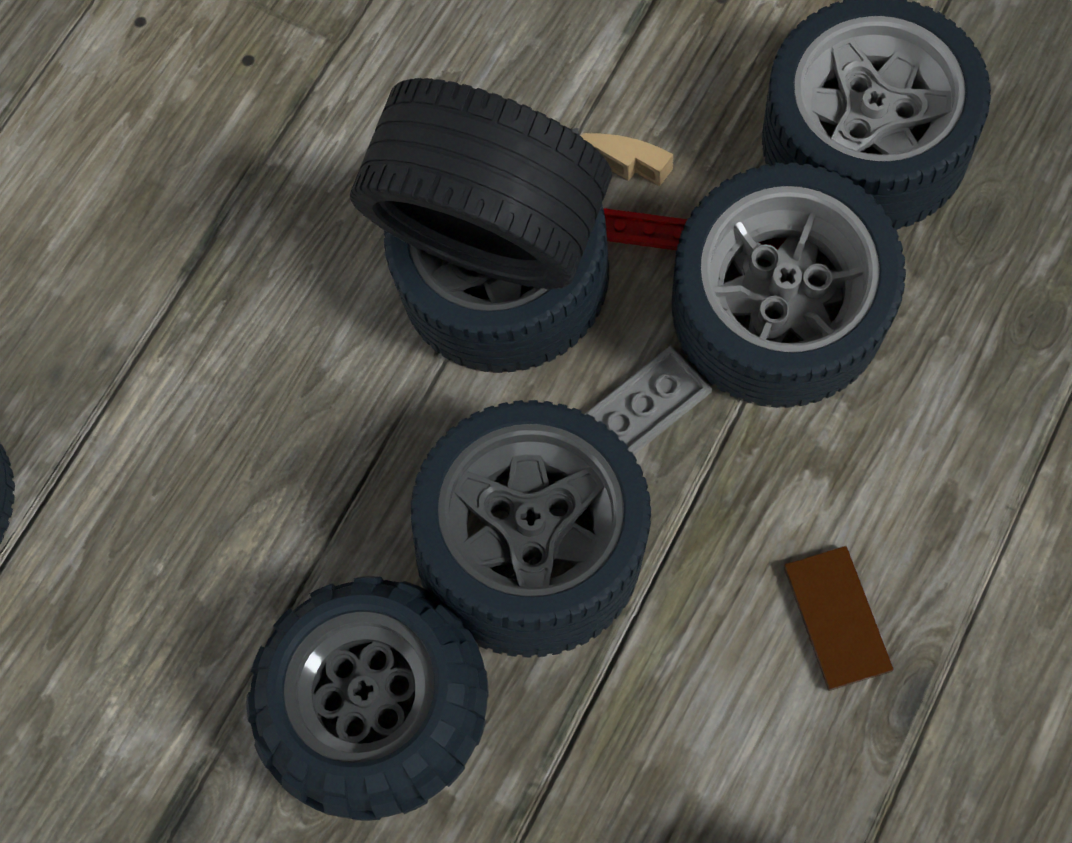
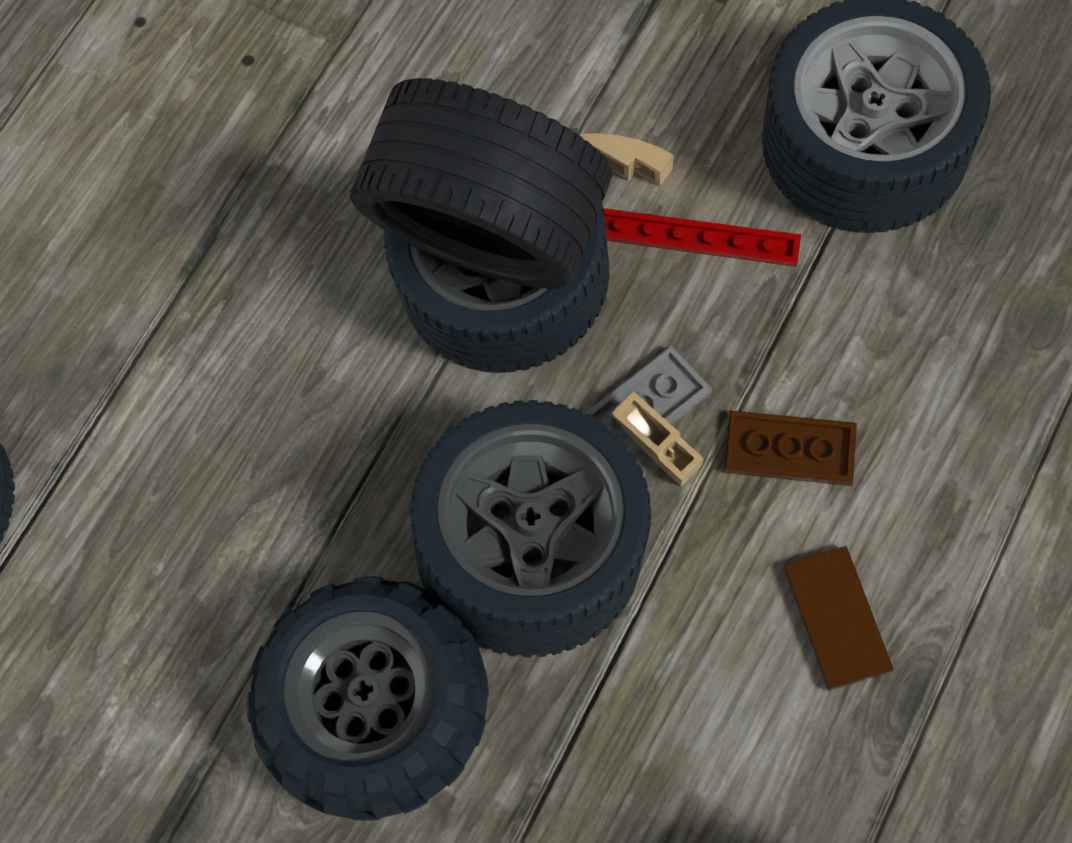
wheel [671,163,906,408] -> none
none -> tan slope [612,391,704,487]
none -> reddish brown tile [724,410,857,486]

